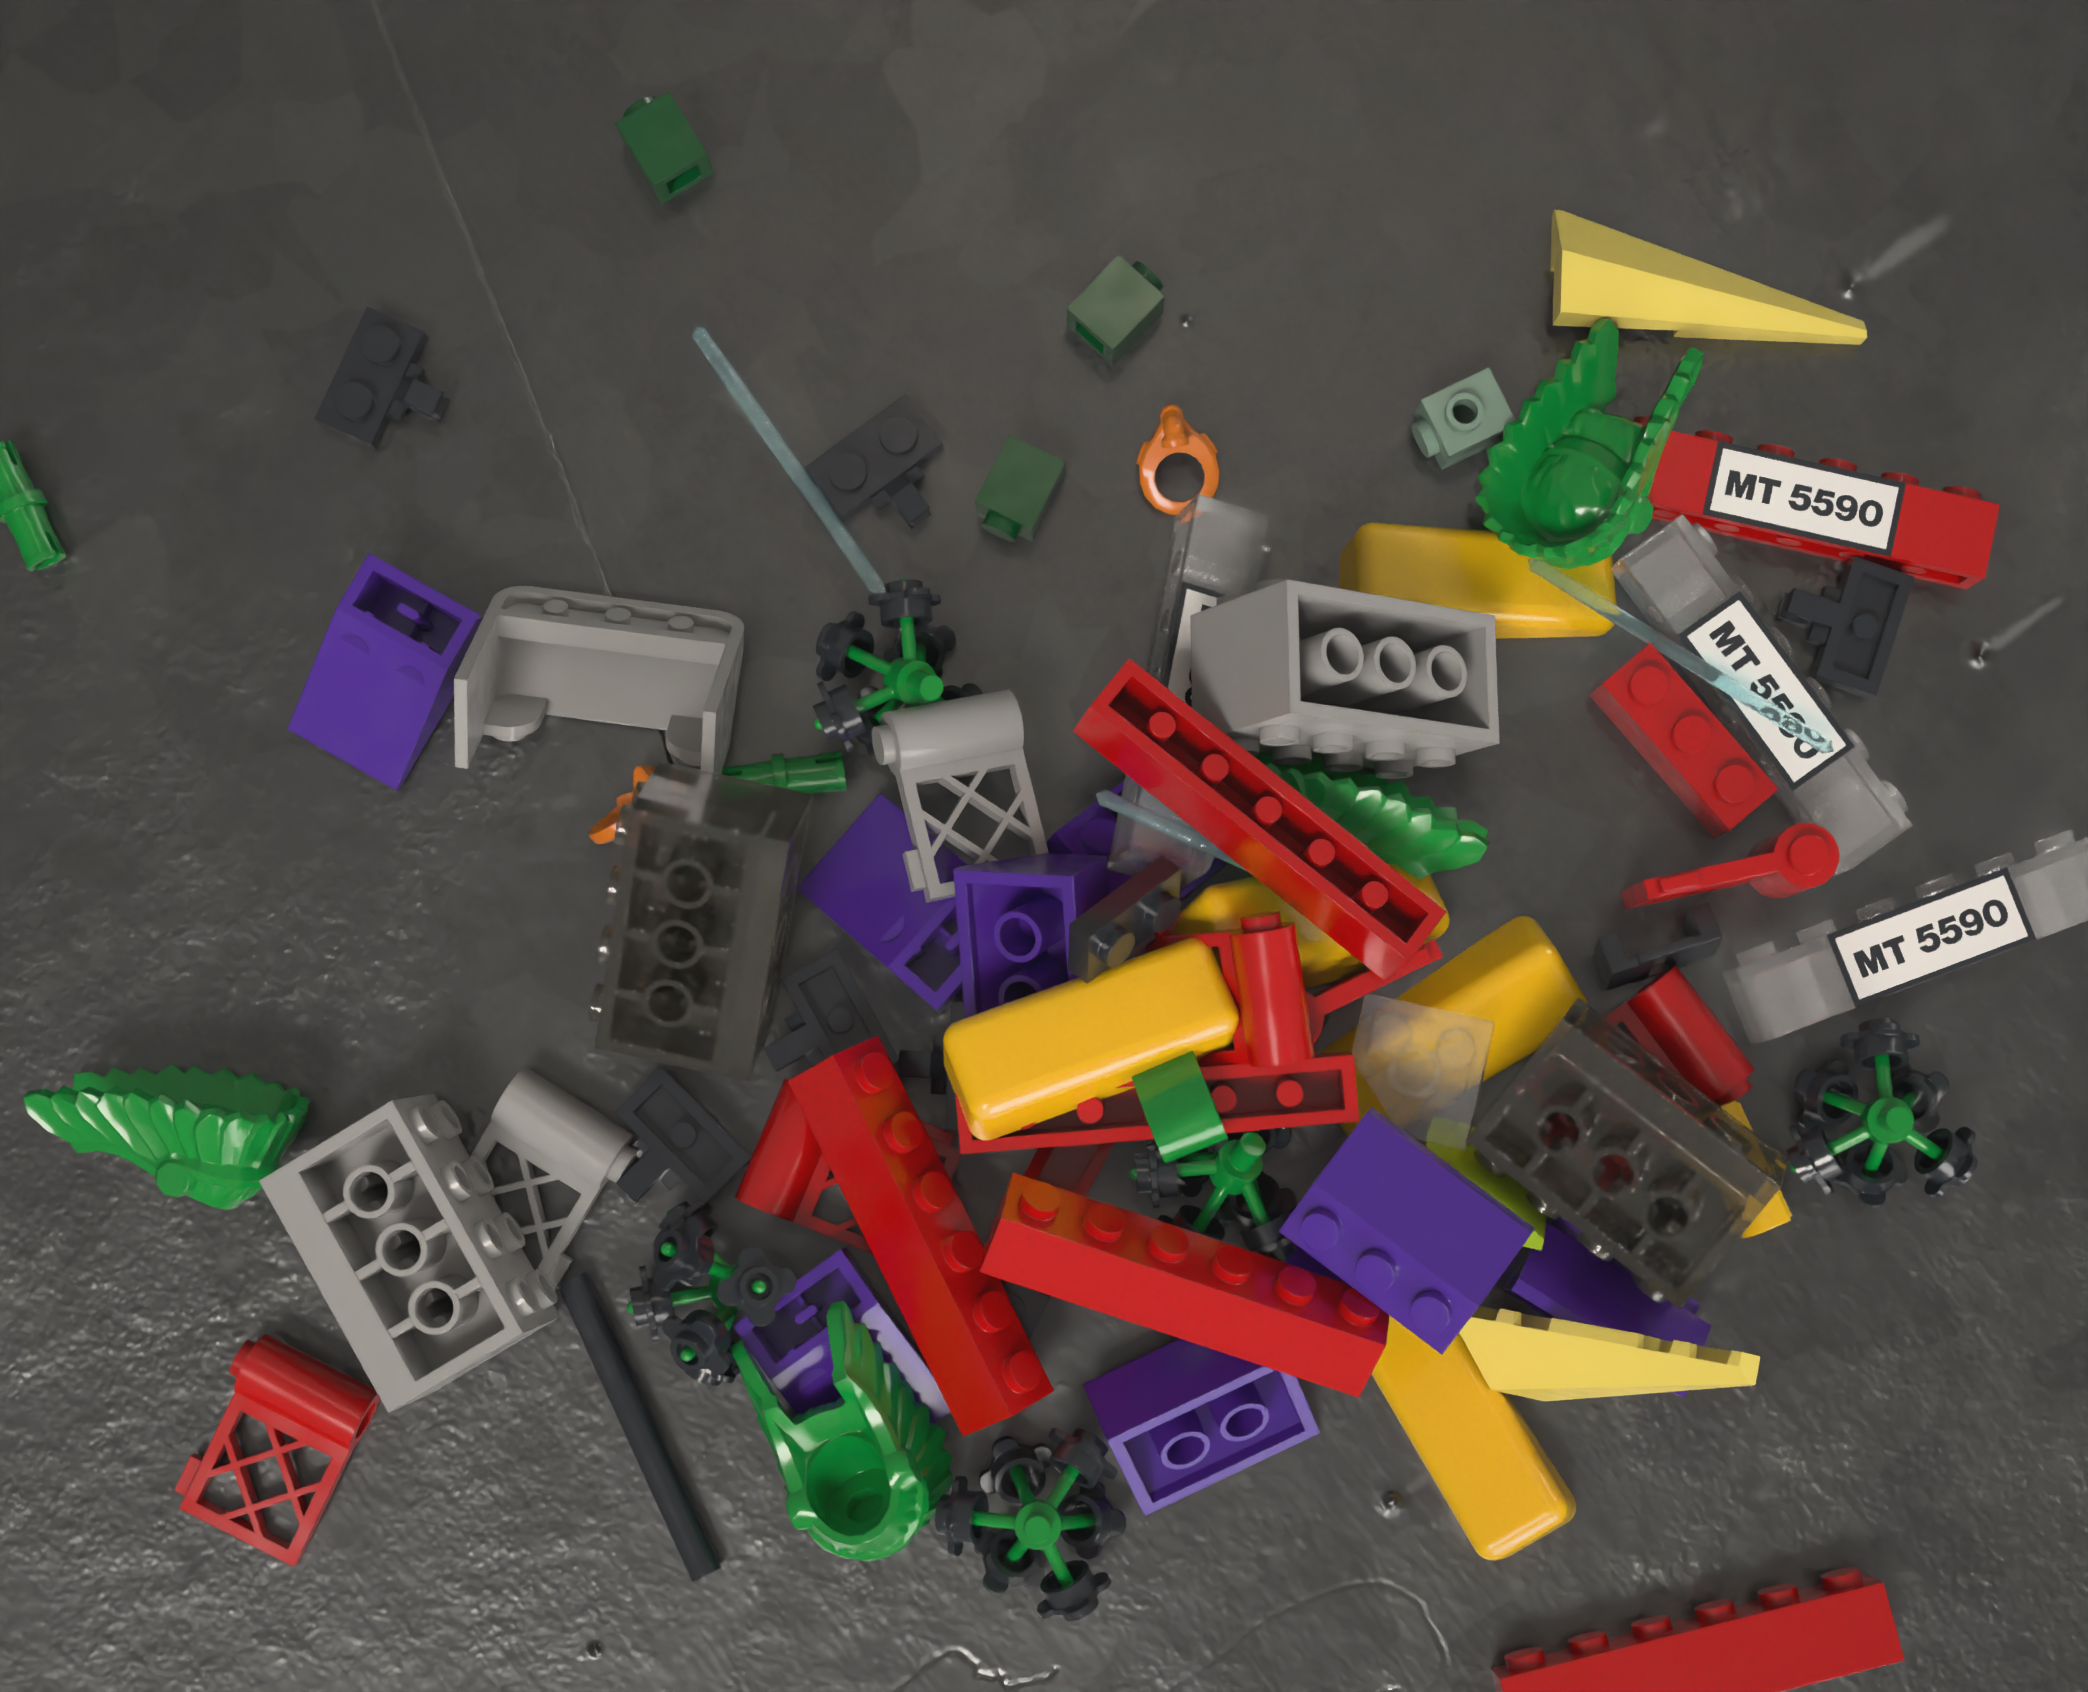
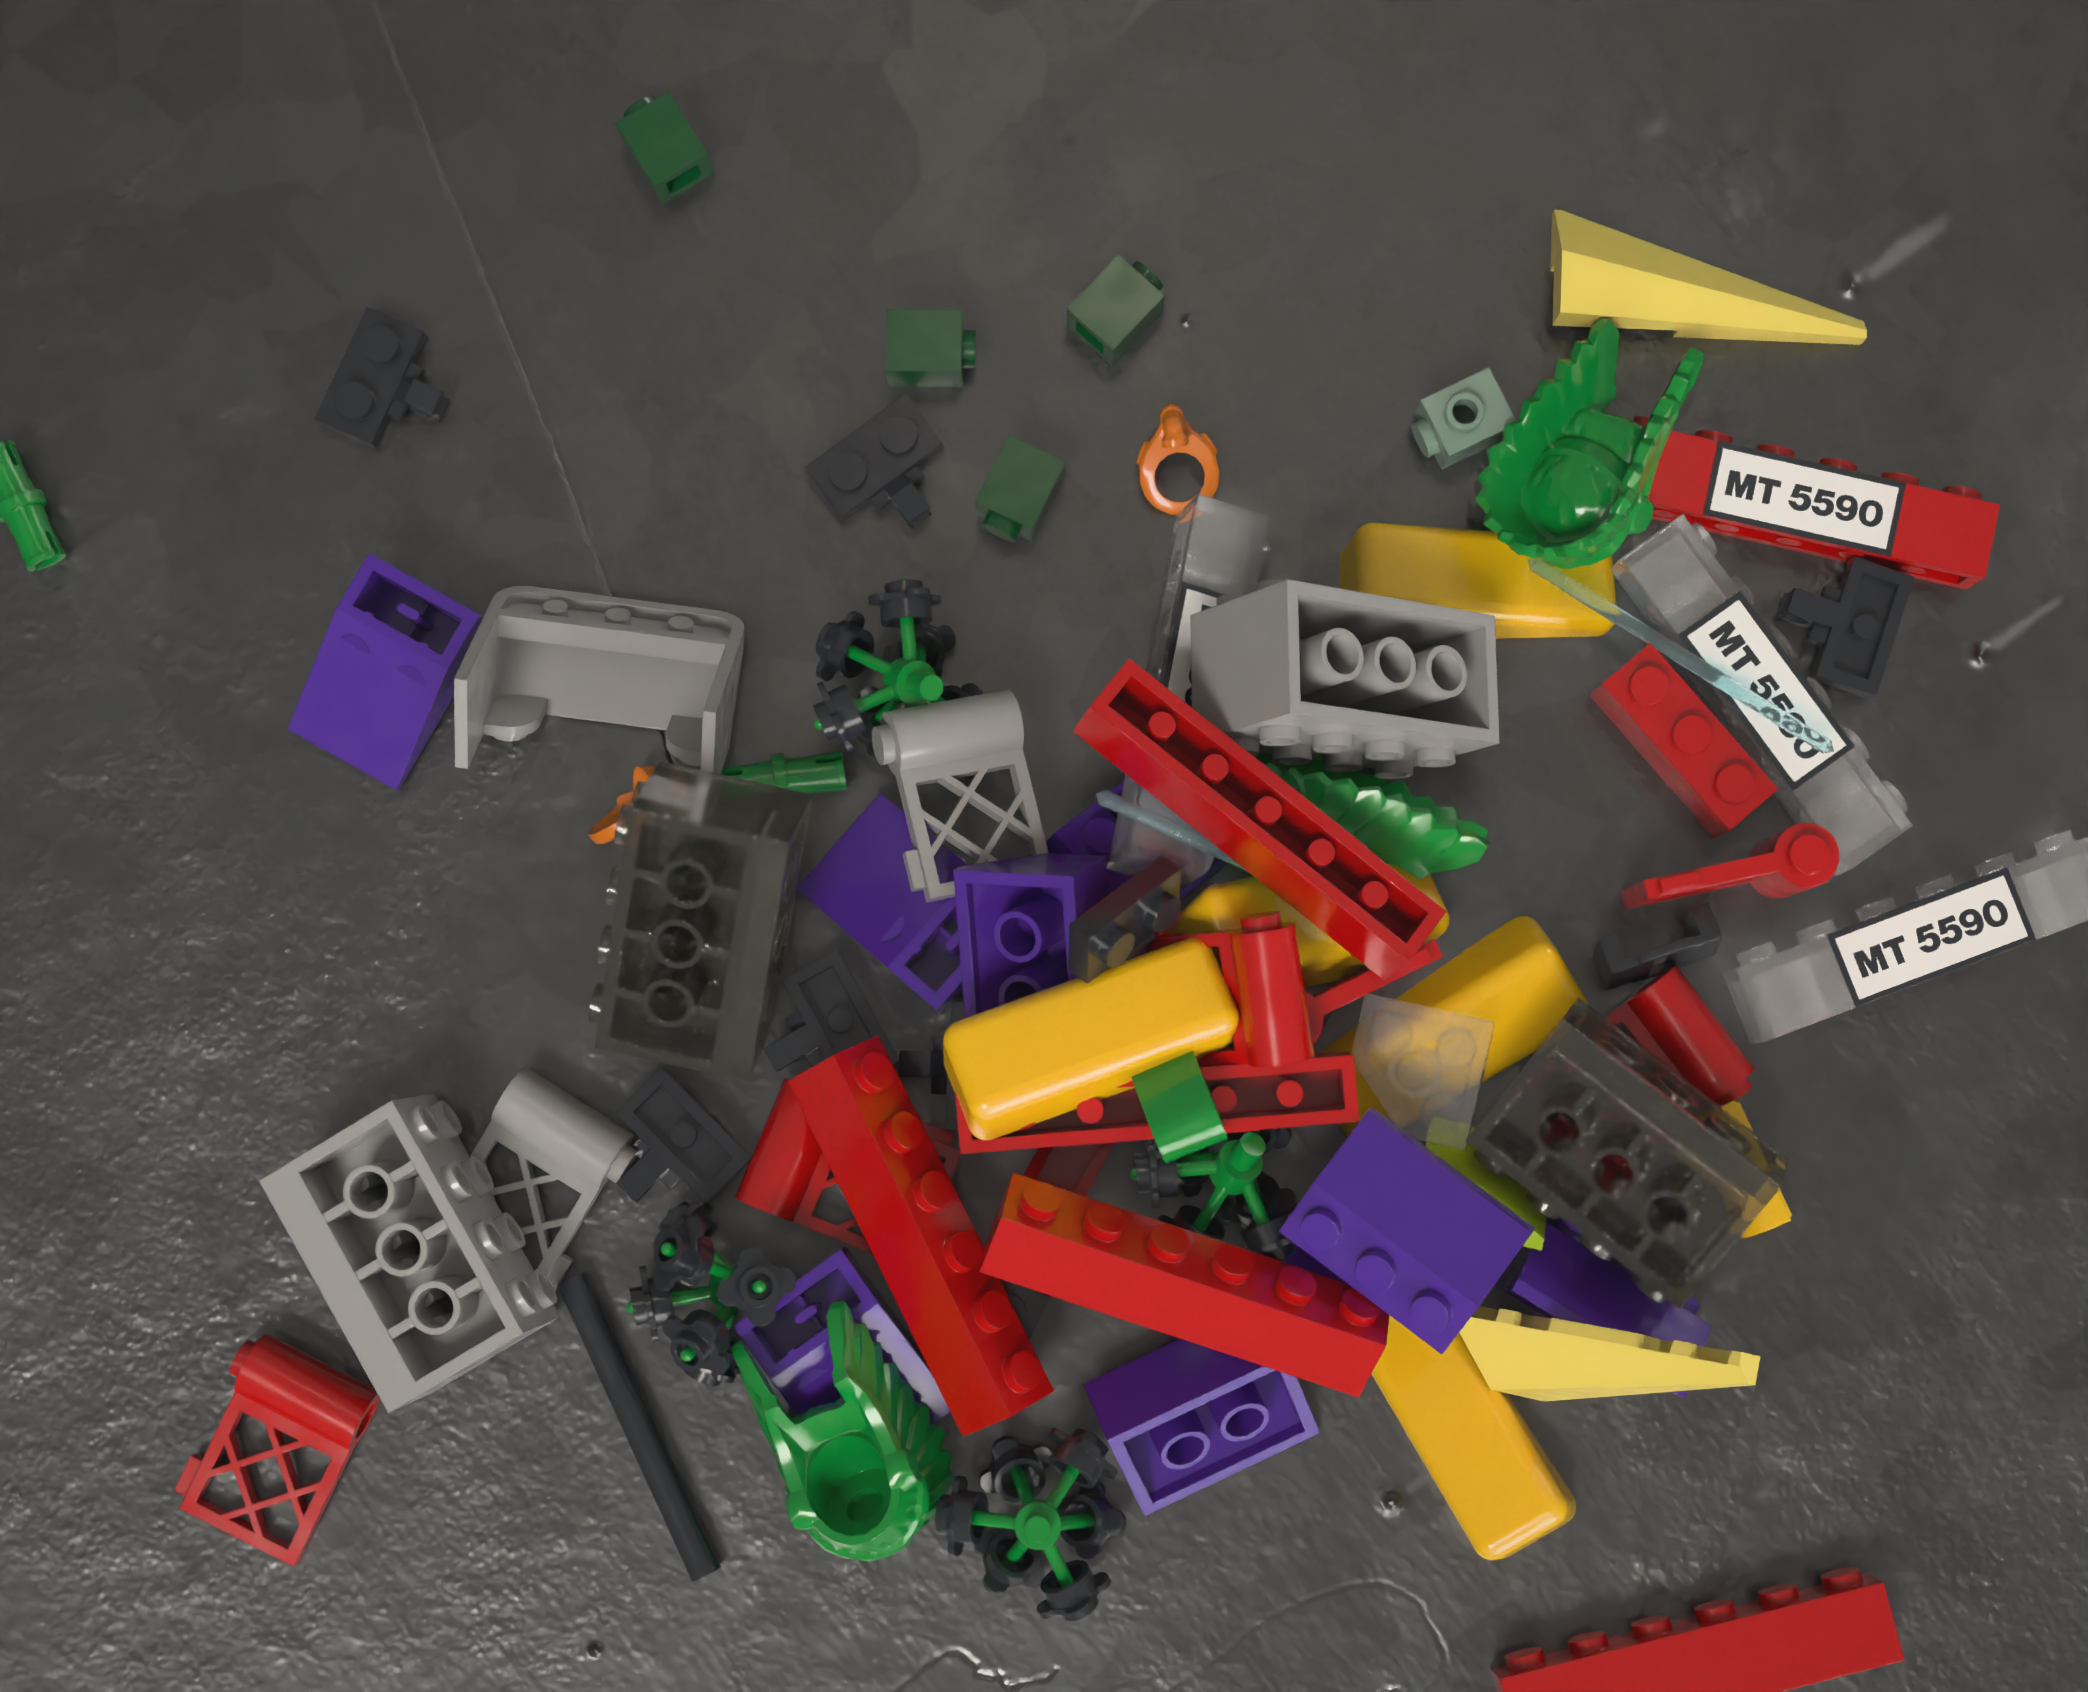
green piece [23,1064,310,1210] -> none
clear light blue axle [692,326,885,594] -> none
black plant [1787,1018,1978,1209] -> none
none -> dark green brick [885,309,976,388]

